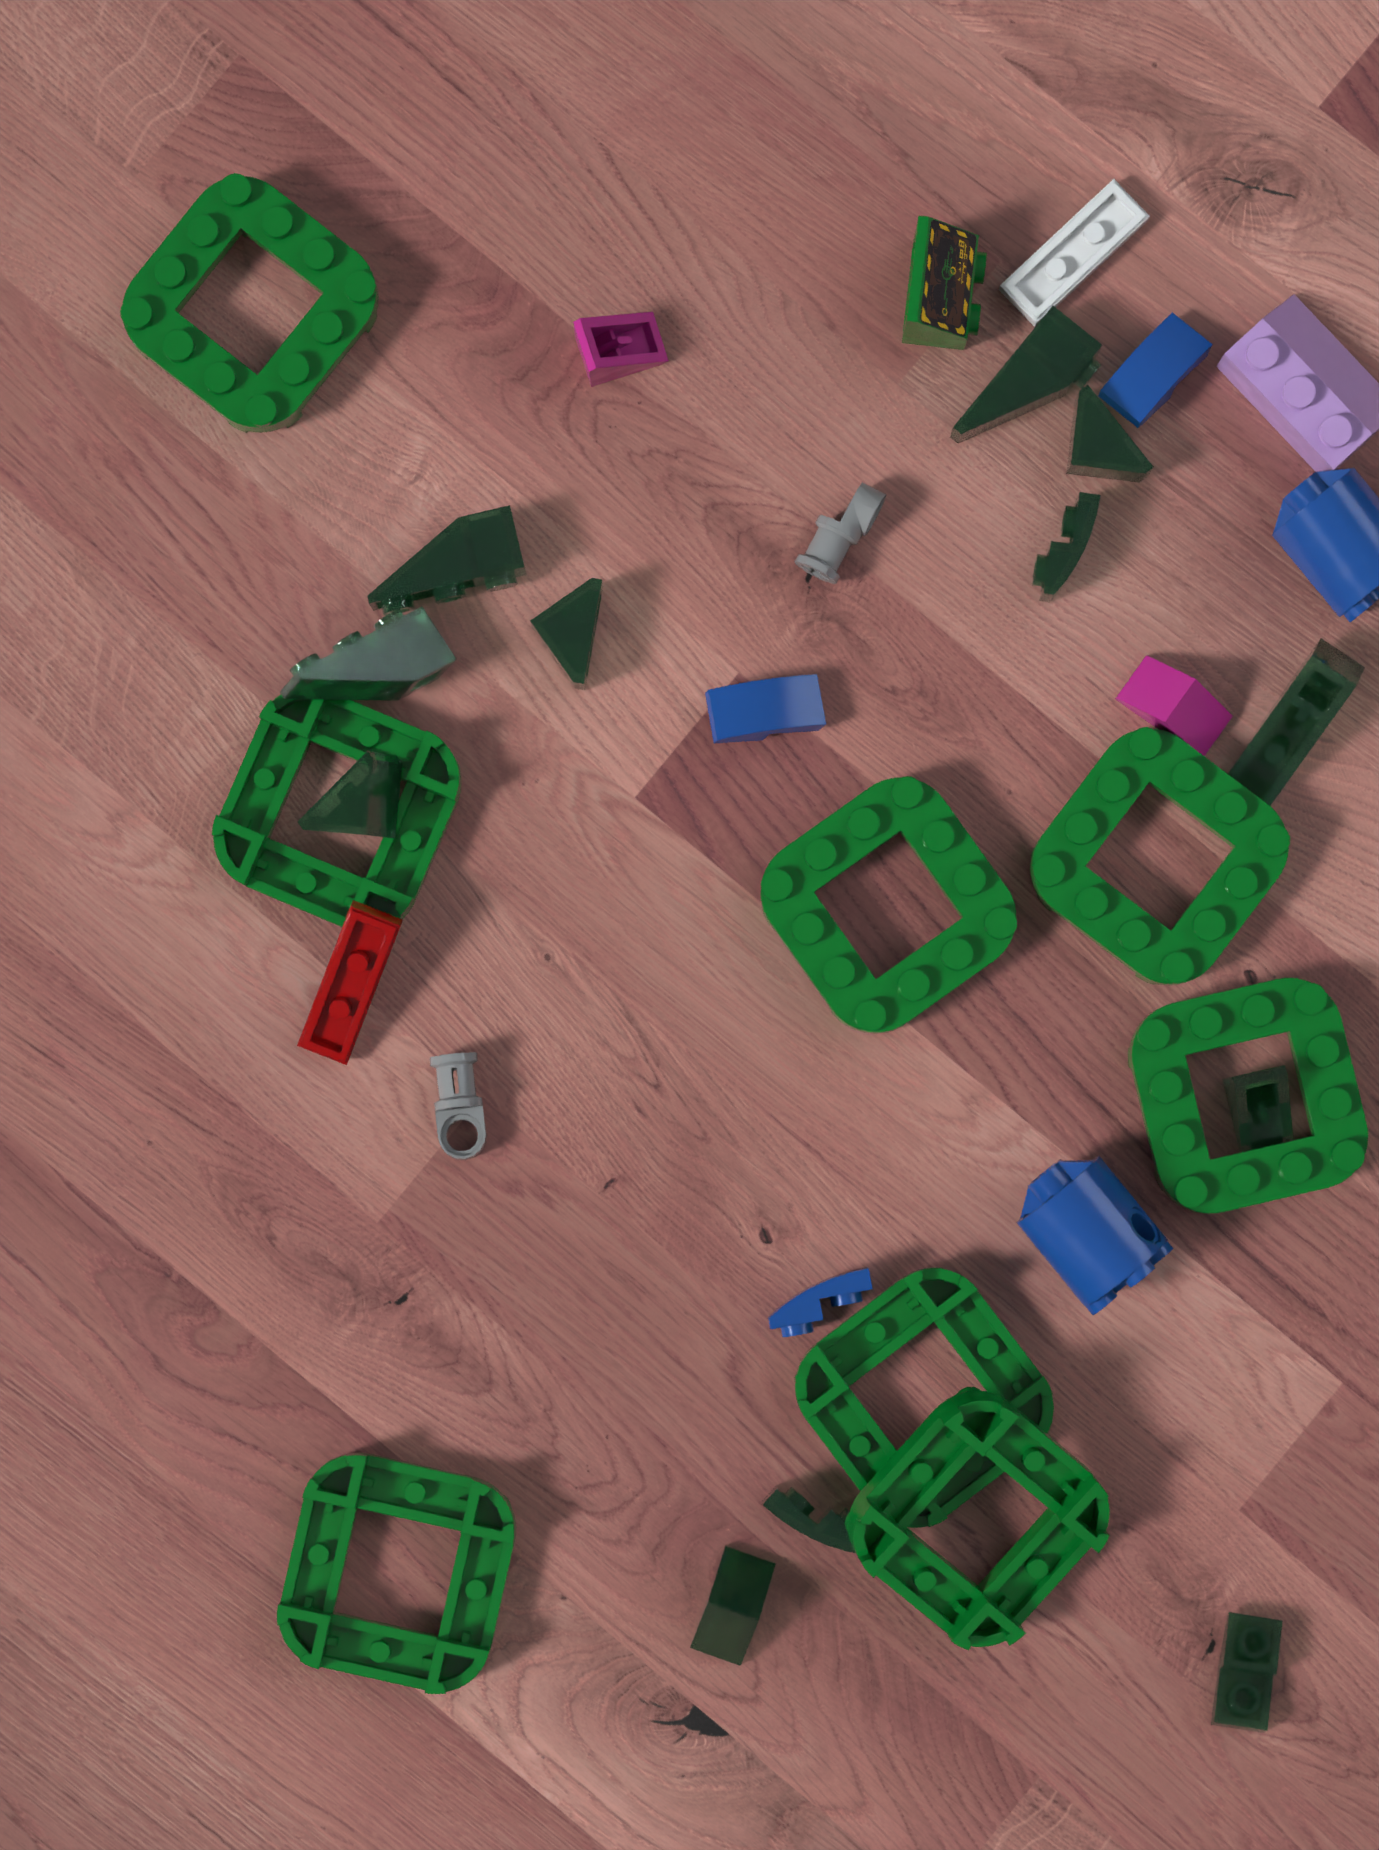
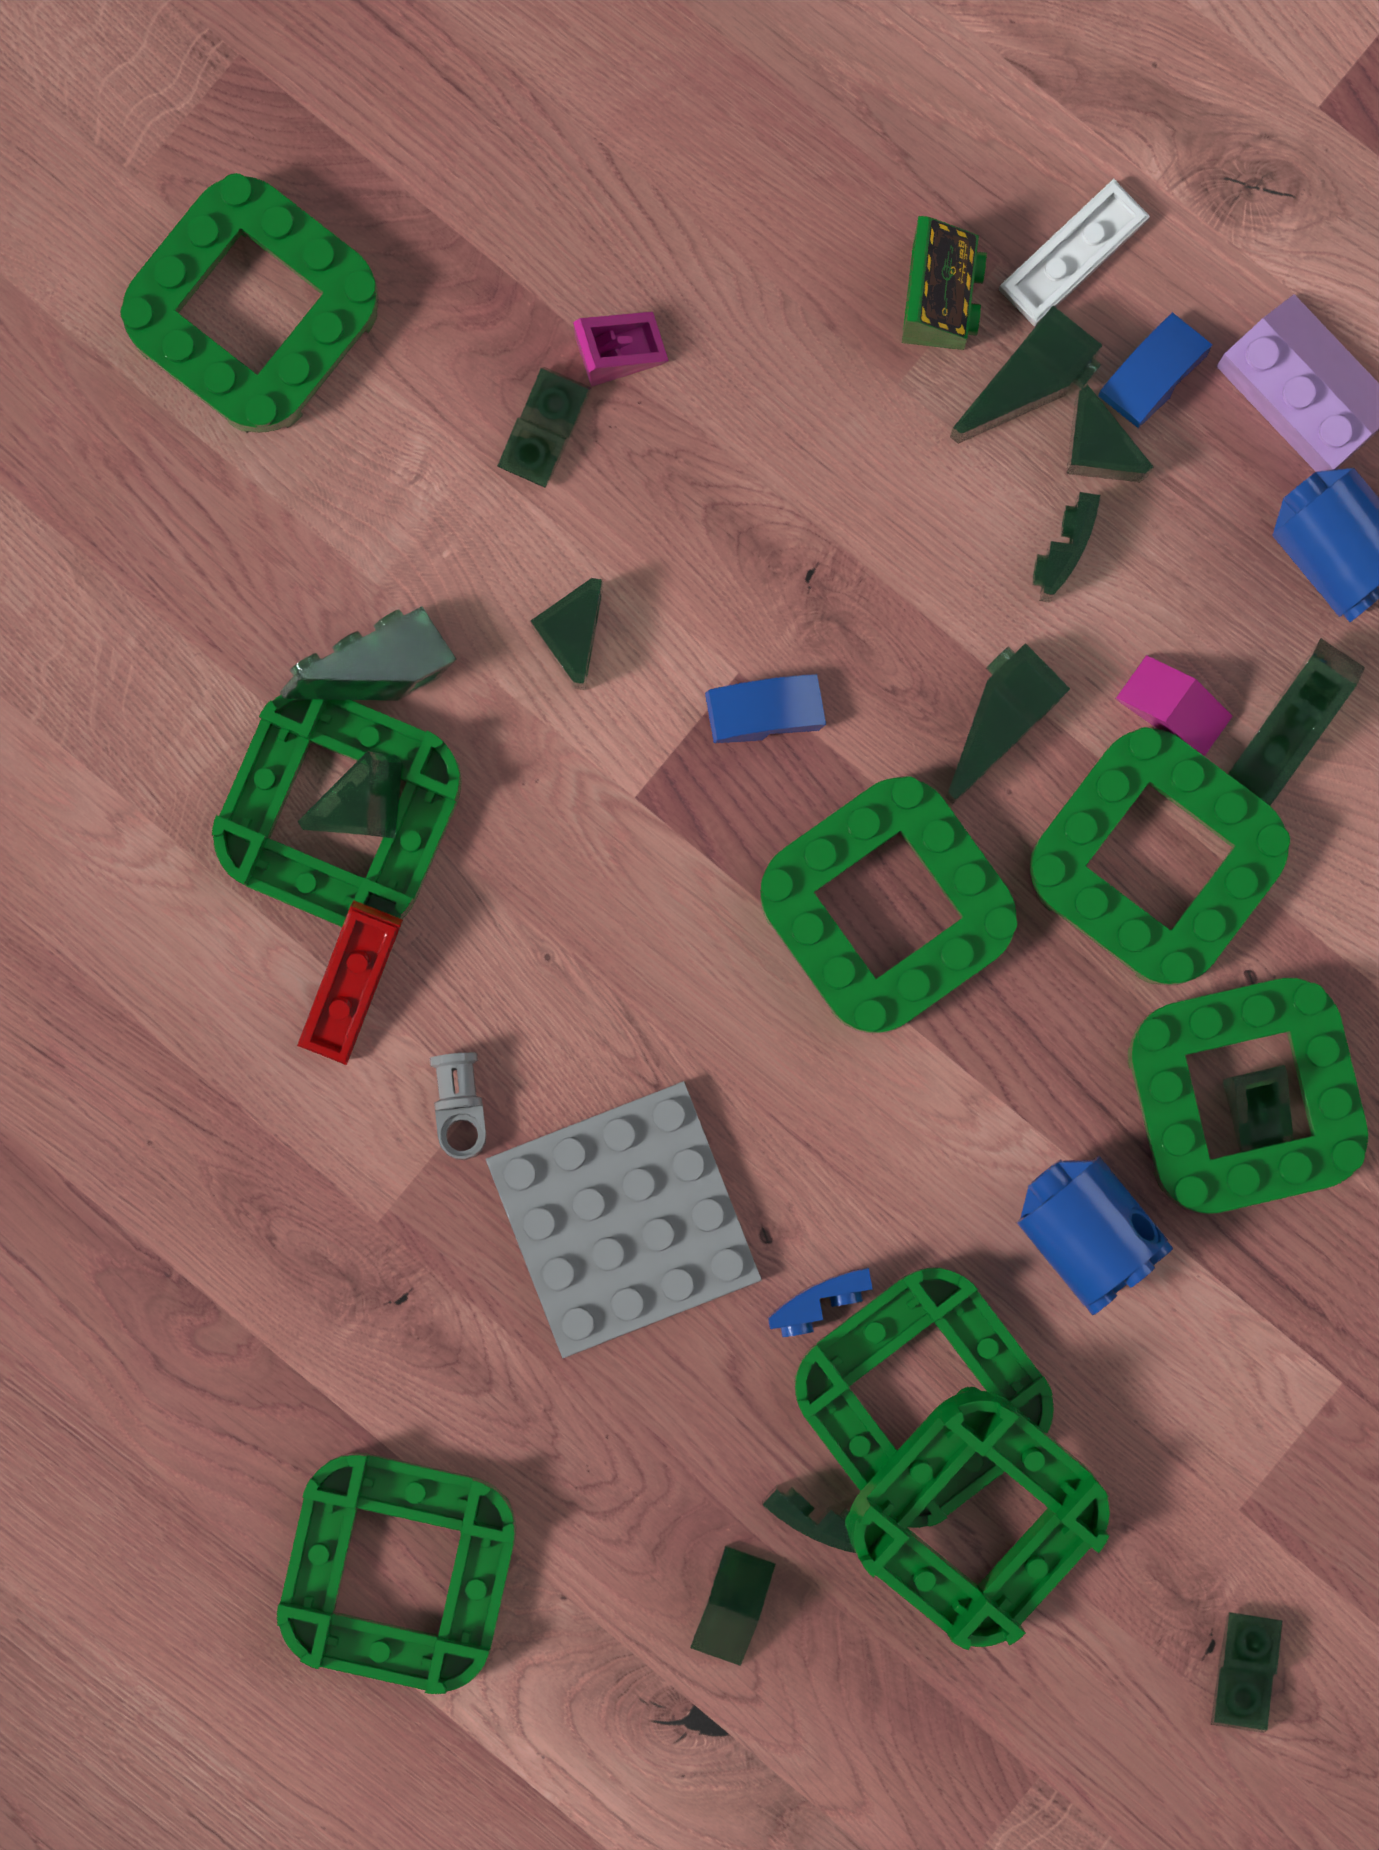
clear green slope [367,505,527,616] -> none
light grey connector [794,482,886,584] -> none
none -> light grey plate [486,1081,762,1359]
none -> clear green slope [497,367,592,488]
none -> clear green slope [945,643,1070,805]

